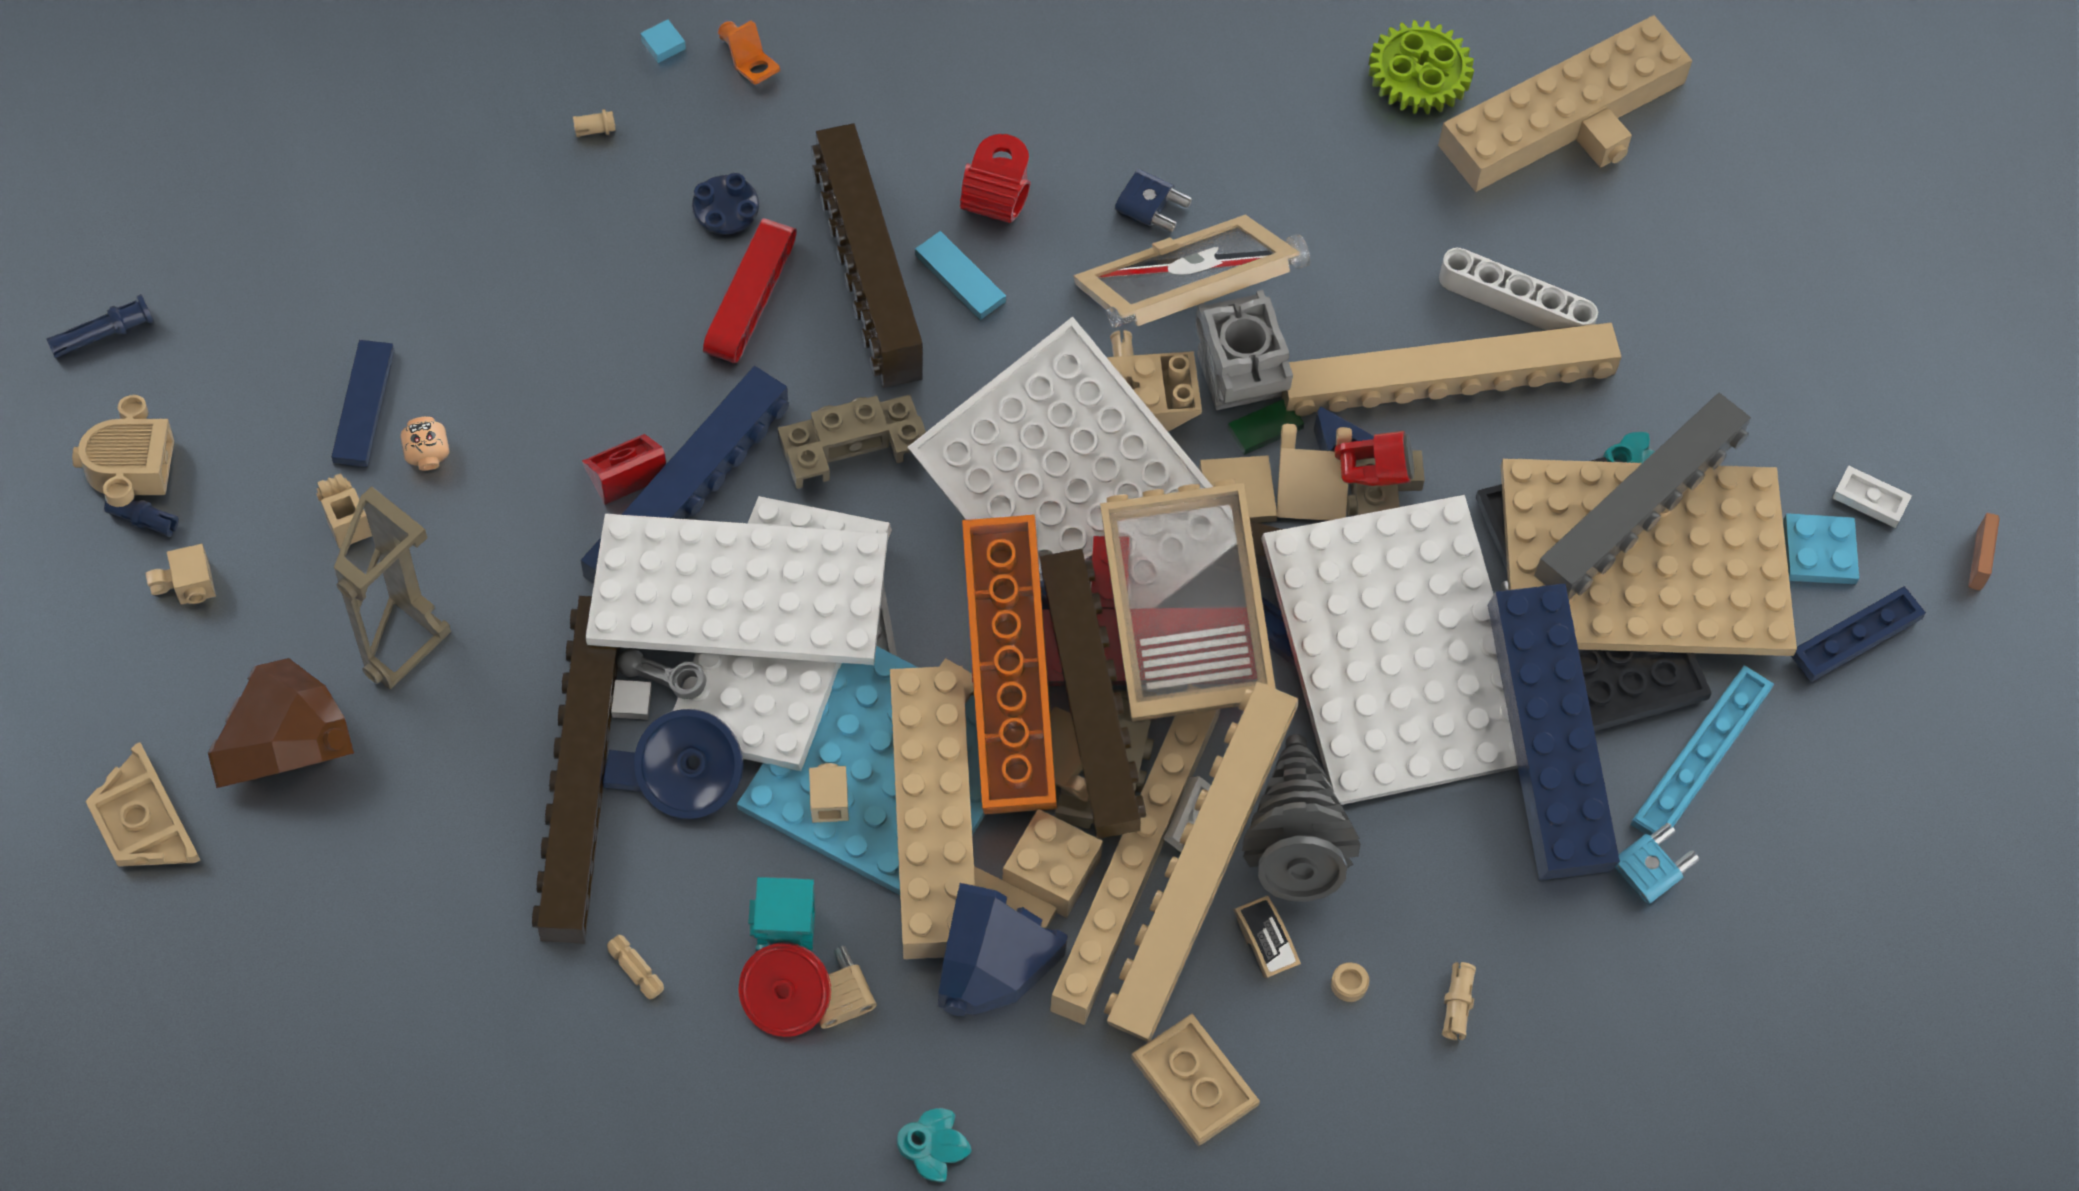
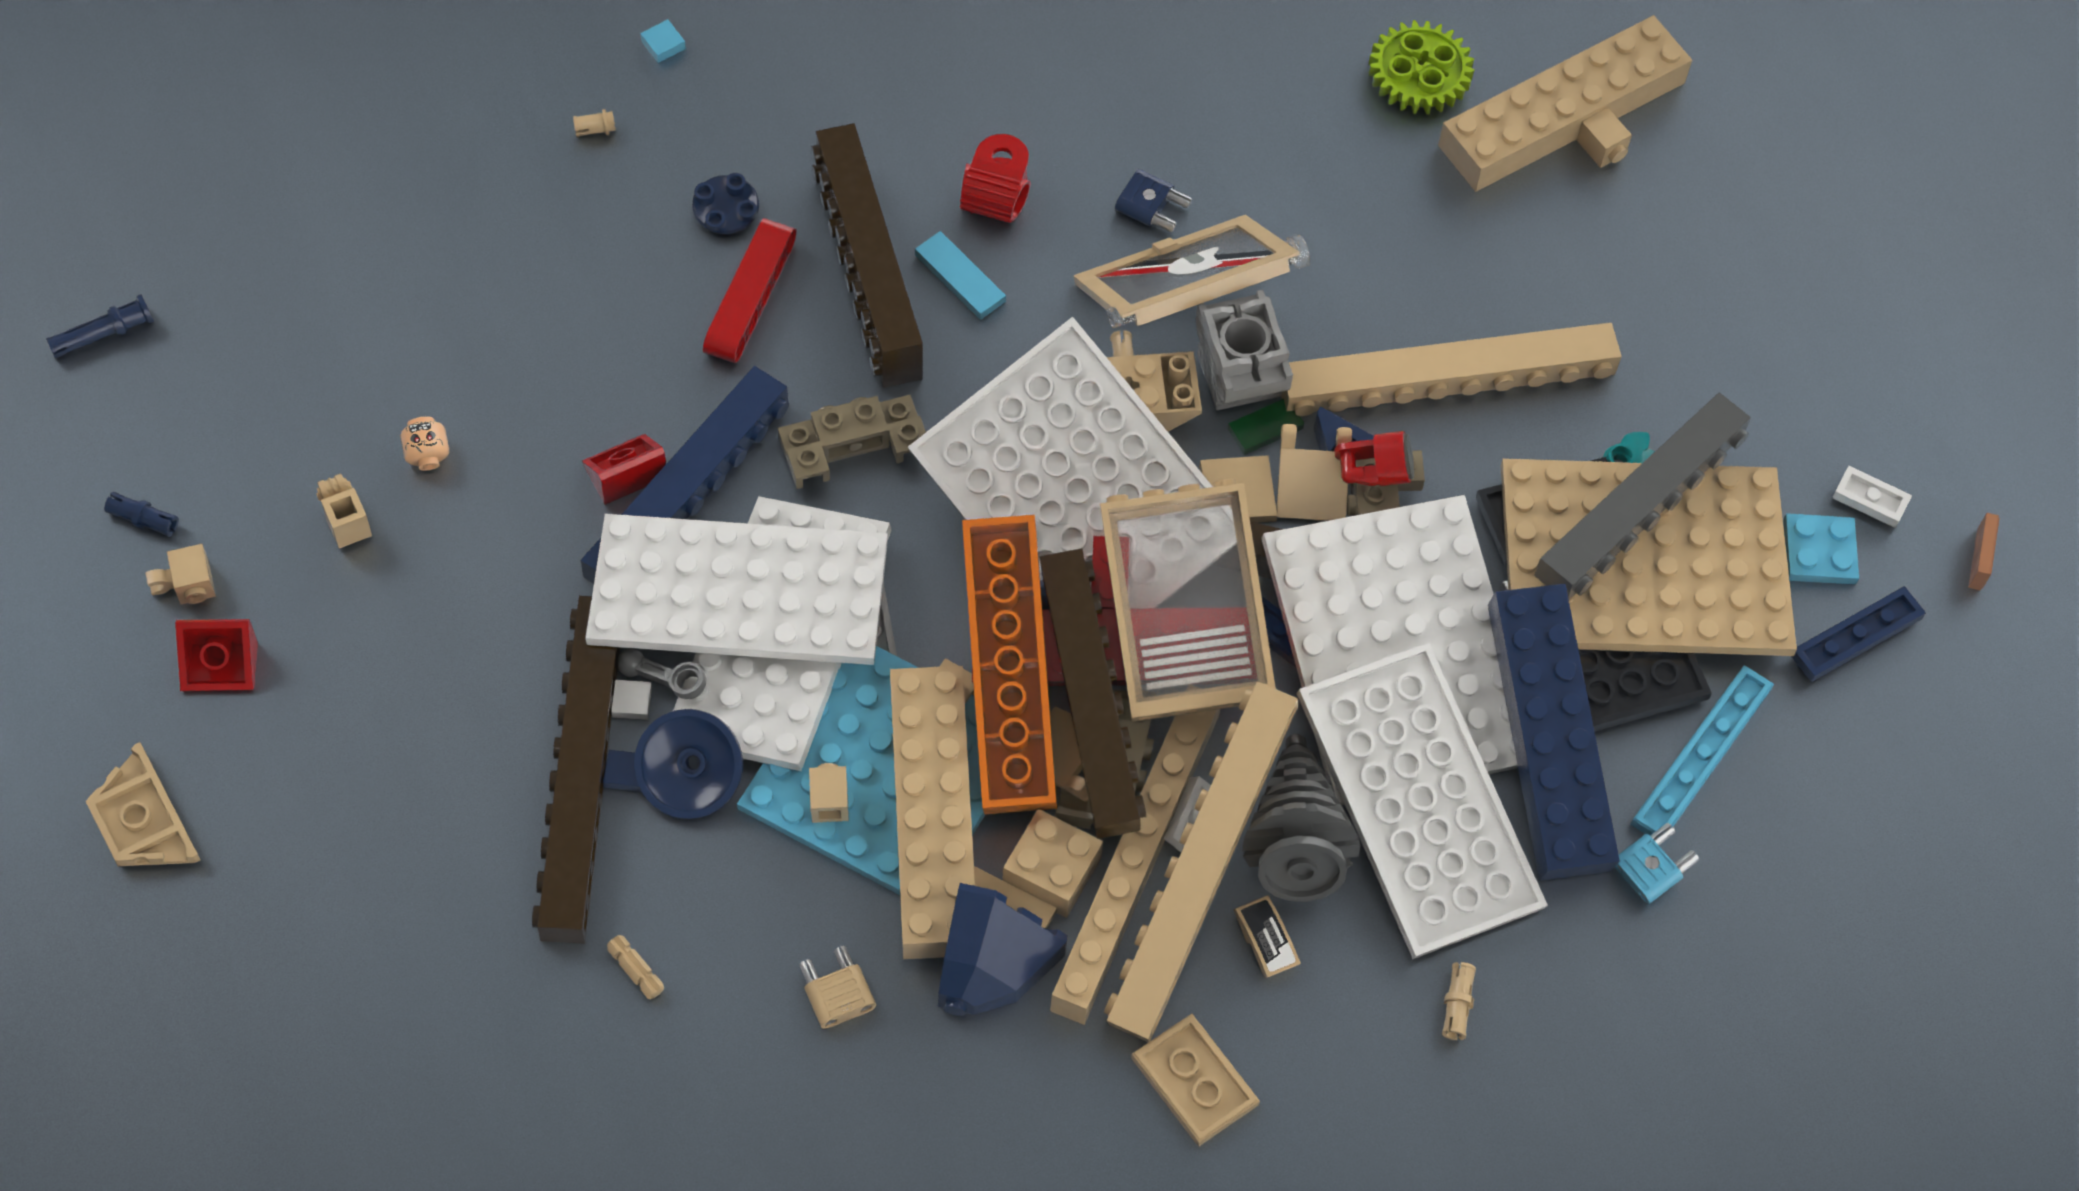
tan piece [72,395,174,507] -> none
reddish brown brick [208,658,354,788] -> none
dark blue tile [331,340,394,467] -> none
dark tan windscreen [334,486,451,690] -> none
orange bracket [718,20,780,85] -> none
red shield [738,942,831,1037] -> none
teal piece [748,877,815,952] -> none
teal plate [896,1108,972,1182] -> none
tan tile [1331,962,1369,1002] -> none
white beam [1439,248,1598,330] -> none
none -> red slope [175,619,258,691]
none -> white plate [1296,642,1548,959]

